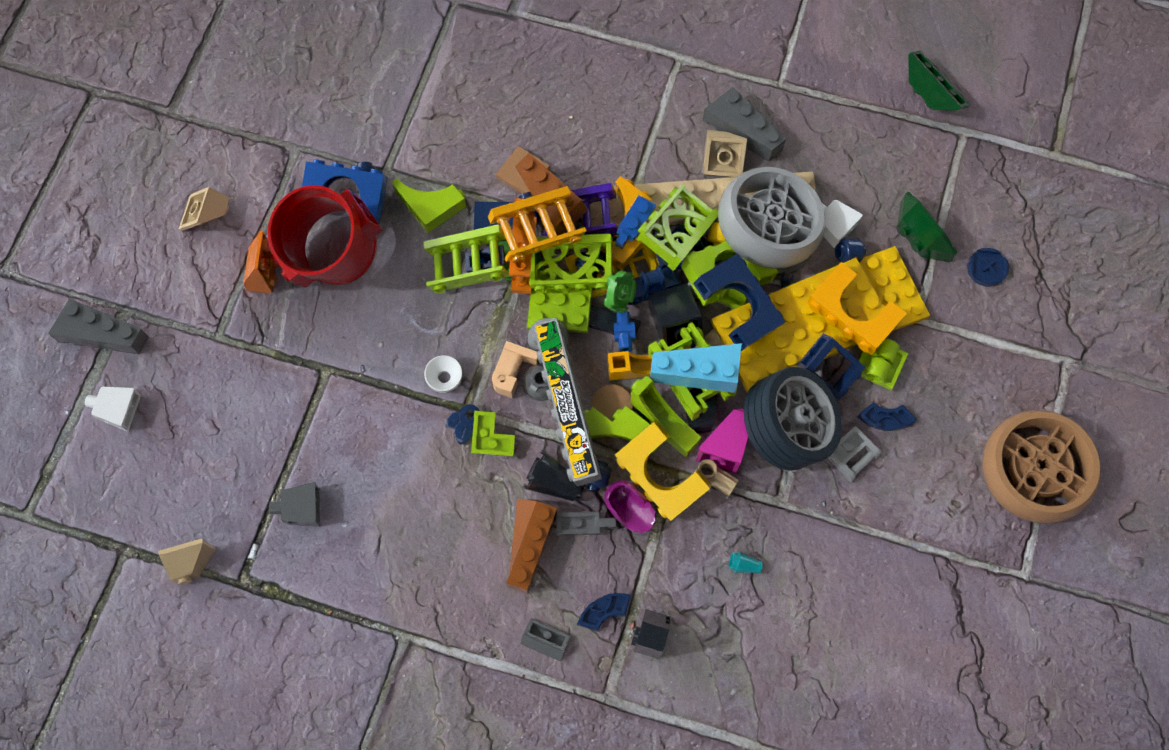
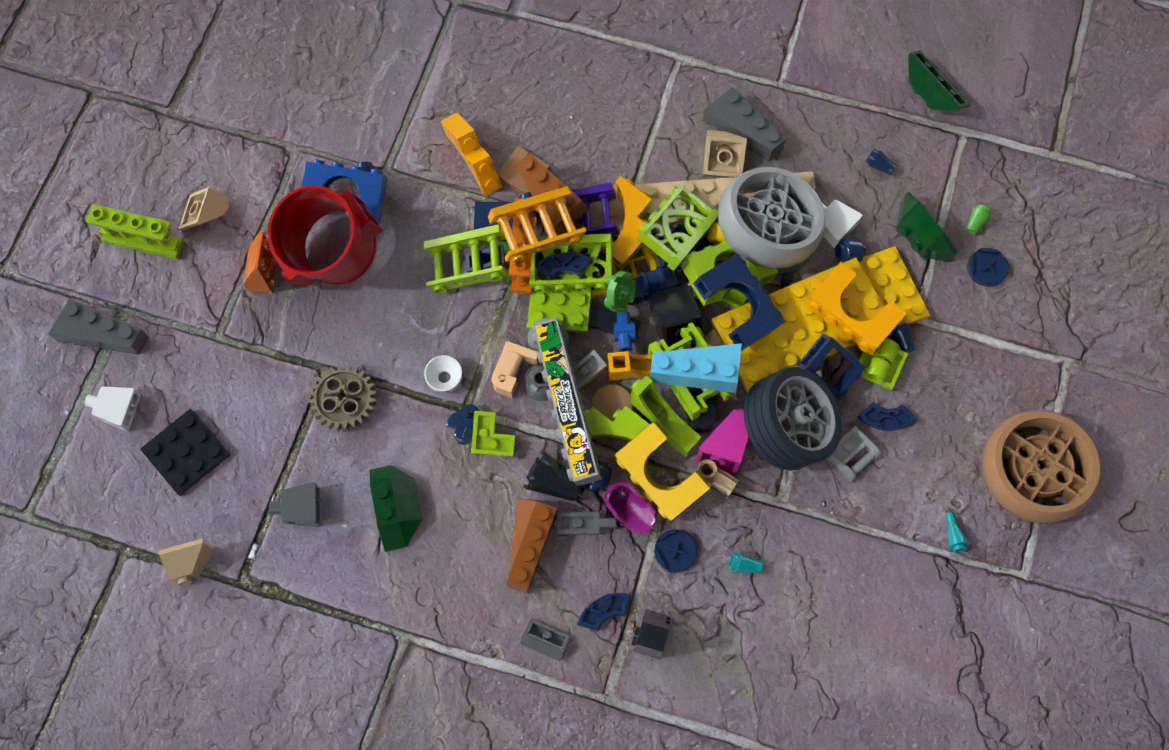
lime arch [391,178,466,233] -> none
blue hinge [615,195,656,249] -> none
none -> lime fence [86,204,185,260]
none -> black plate [140,408,231,496]
none -> dark tan gear [308,365,378,432]
none -> dark green wedge [370,465,422,552]
none -> light orange arch [440,113,502,196]
none -> dark blue tile [535,251,593,280]
none -> light grey plate [573,350,608,391]
none -> dark blue tile [654,529,697,573]
none -> dark blue cone [865,149,896,175]
none -> dark blue cone [891,323,916,353]
none -> teal cone [945,512,970,553]
none -> bright green cone [965,205,992,235]

